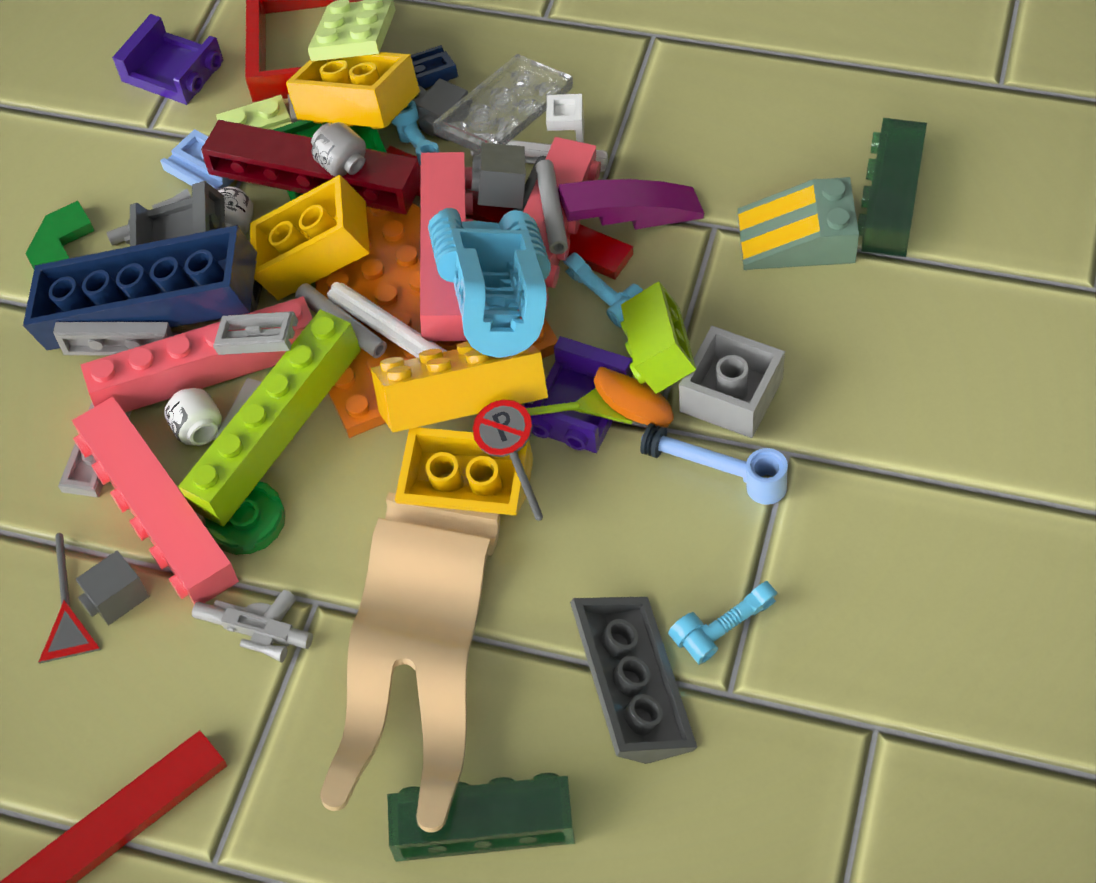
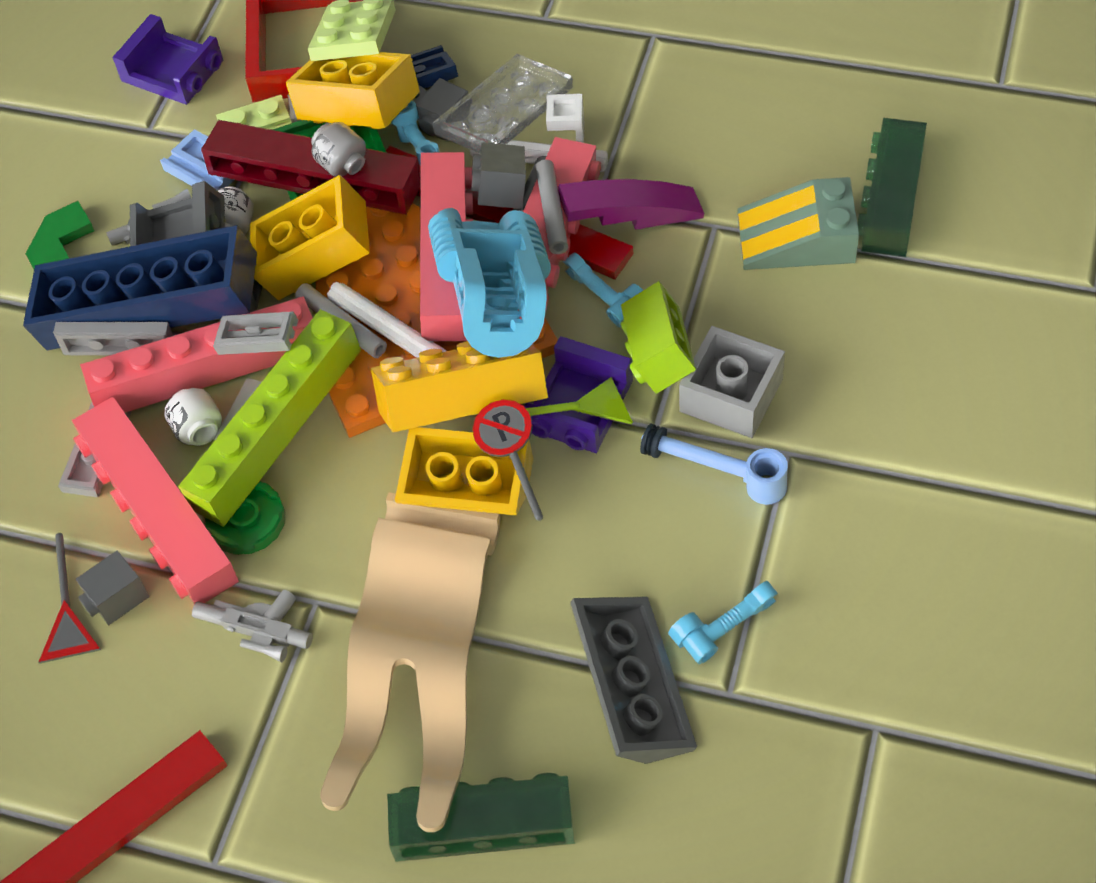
orange arm [594,367,674,428] -> none

